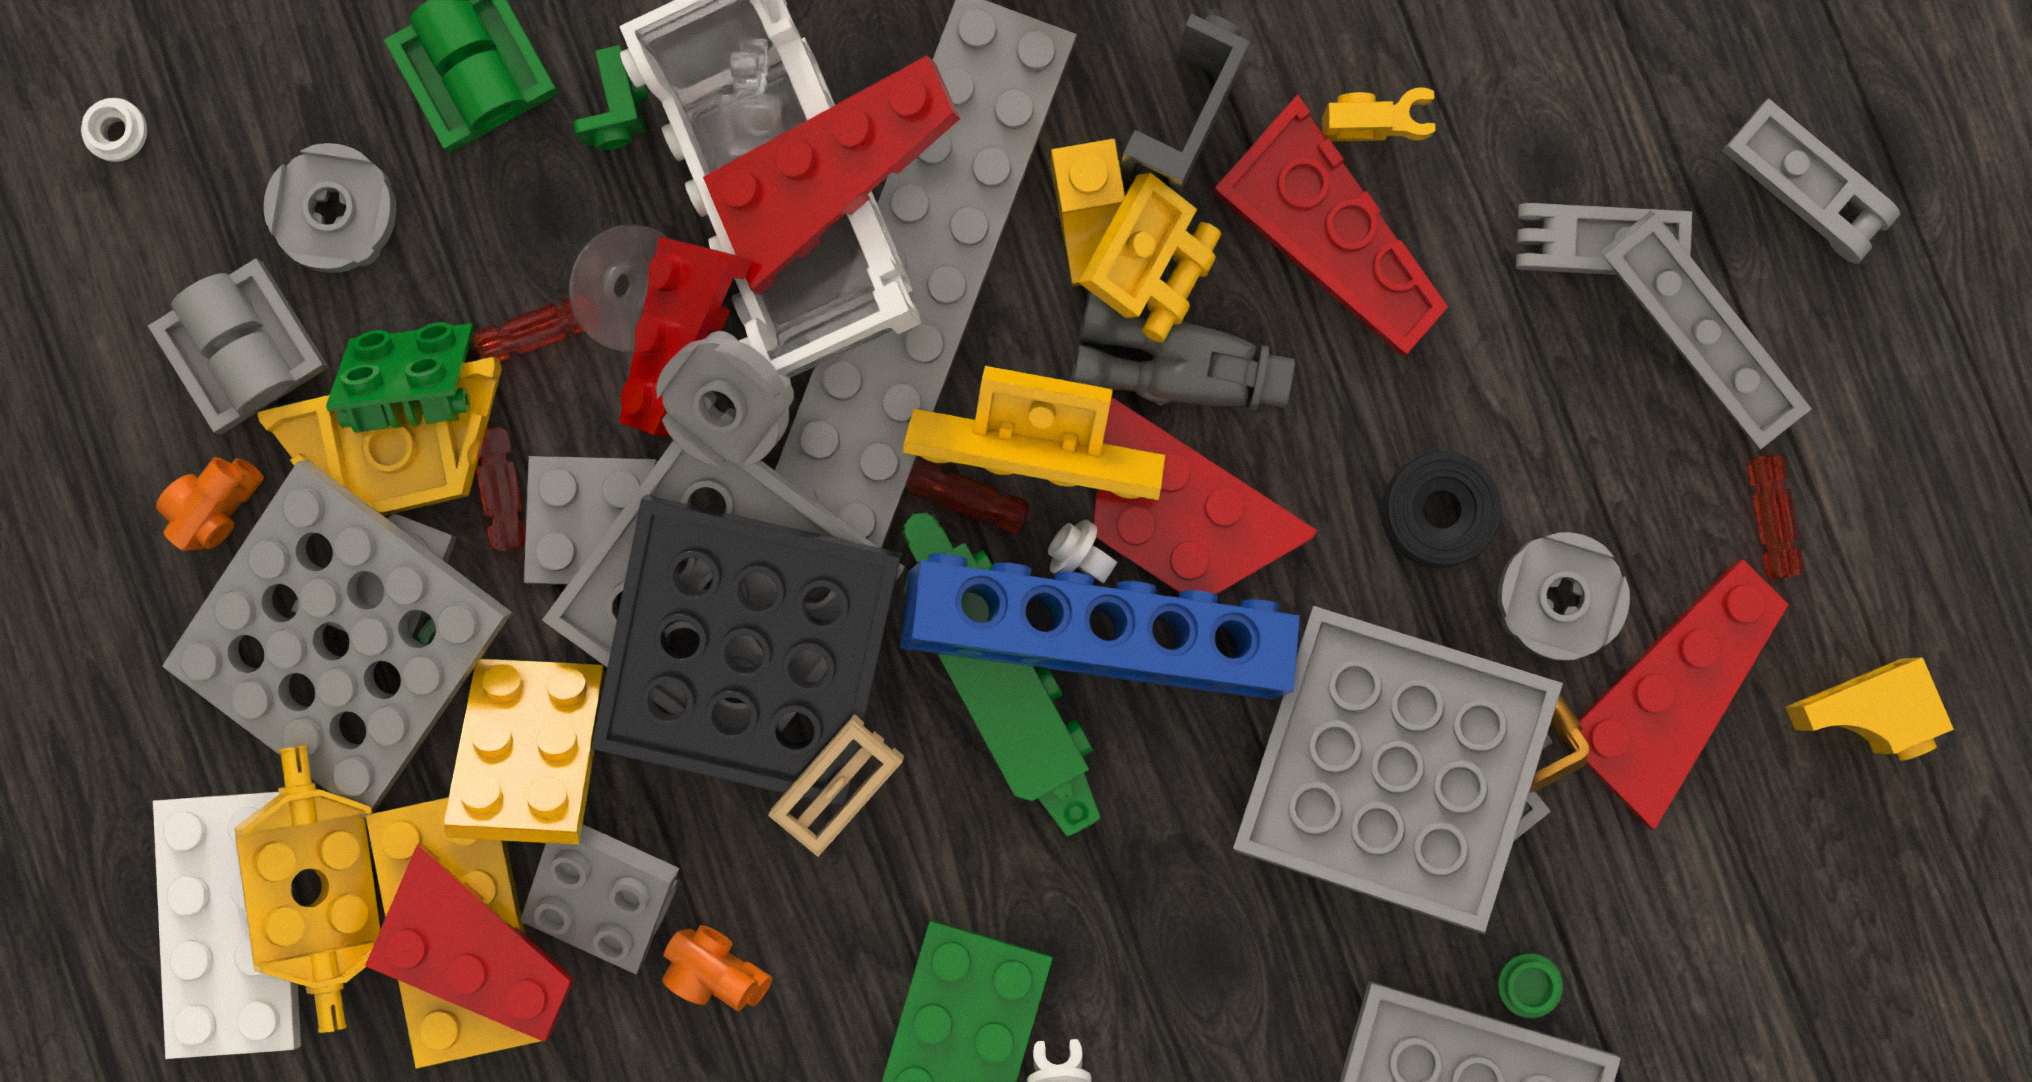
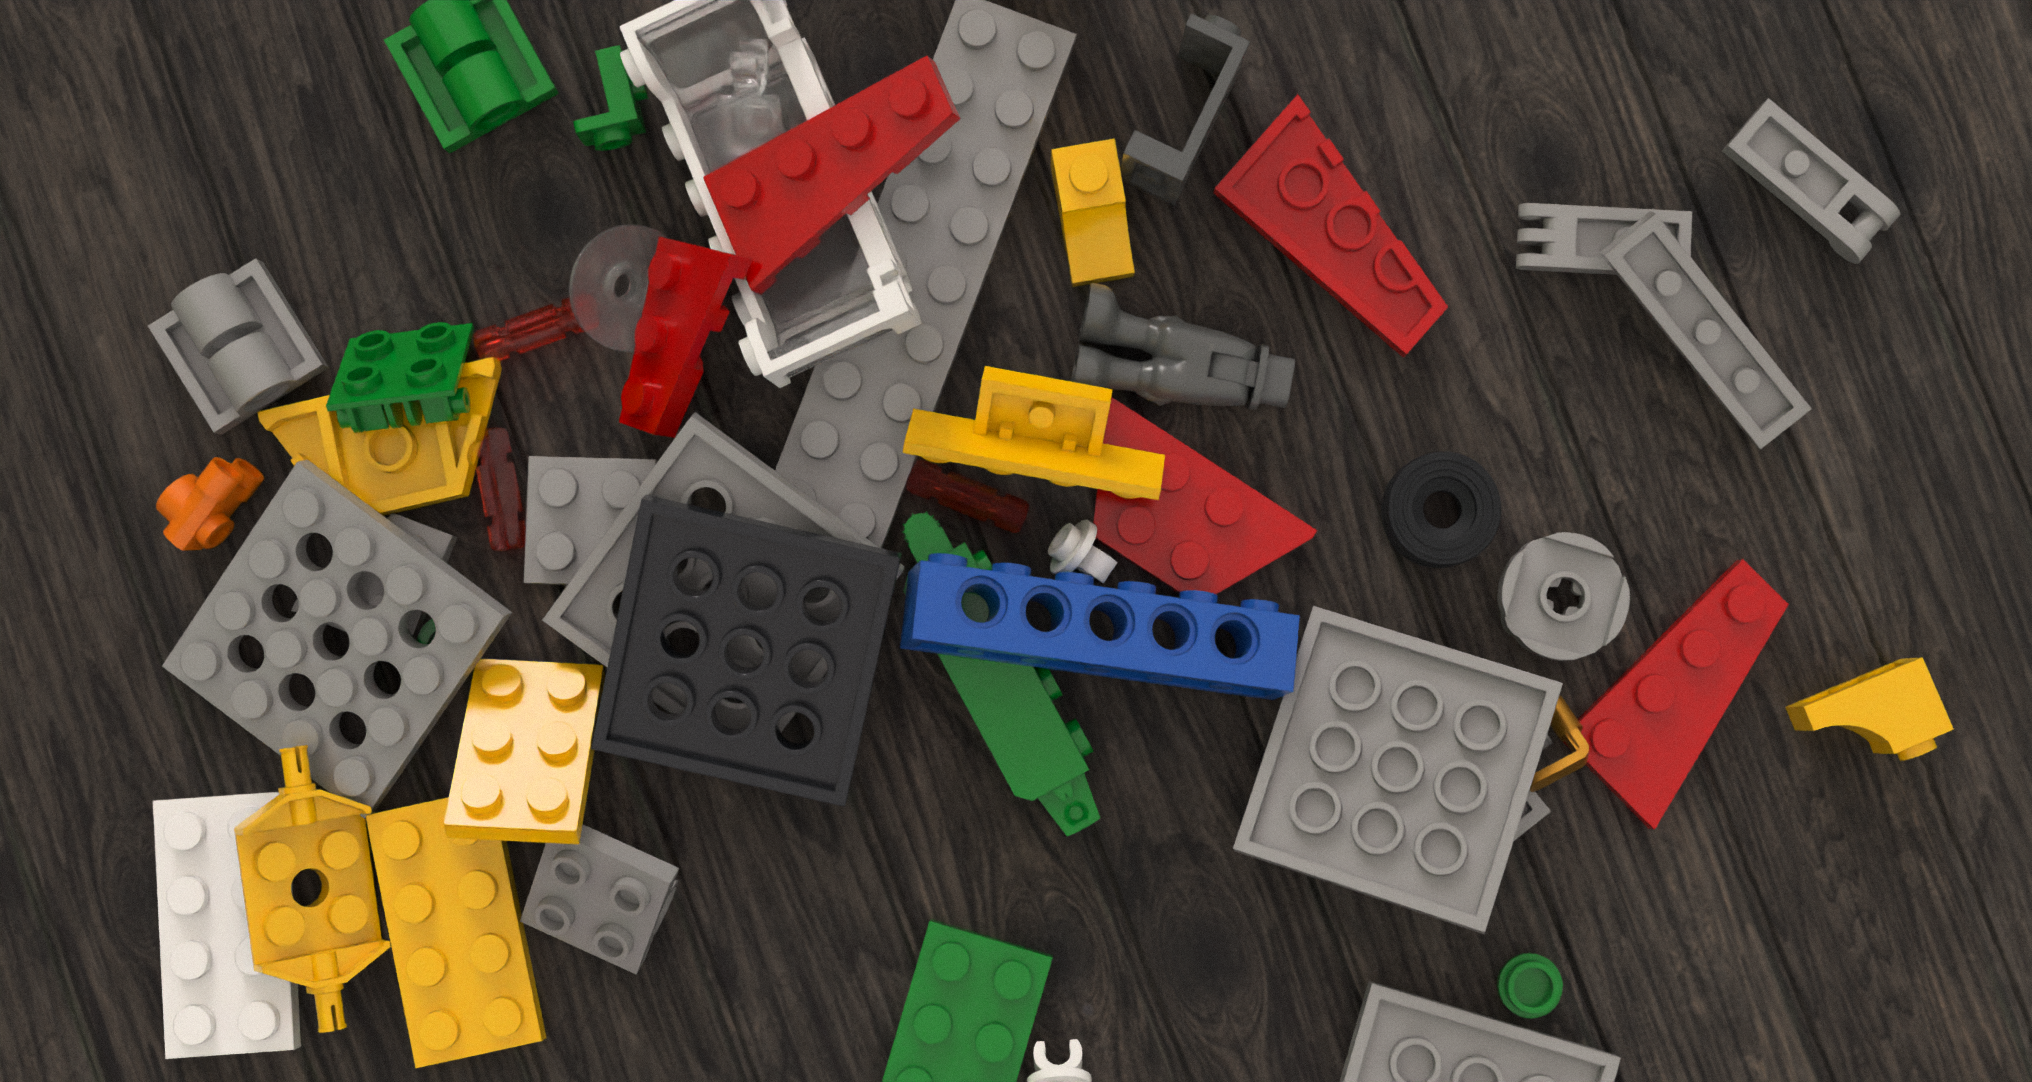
white plate [81,98,147,162] -> none
light grey plate [264,143,396,273] -> none
red wing [365,844,575,1042] -> none
light grey plate [656,331,794,467] -> none
orange plate [662,925,772,1012] -> none
tan tile [768,714,904,857] -> none
yellow plate [1078,172,1221,343] -> none
yellow plate [1322,88,1435,142] -> none
clear red axle [1747,454,1804,579] -> none

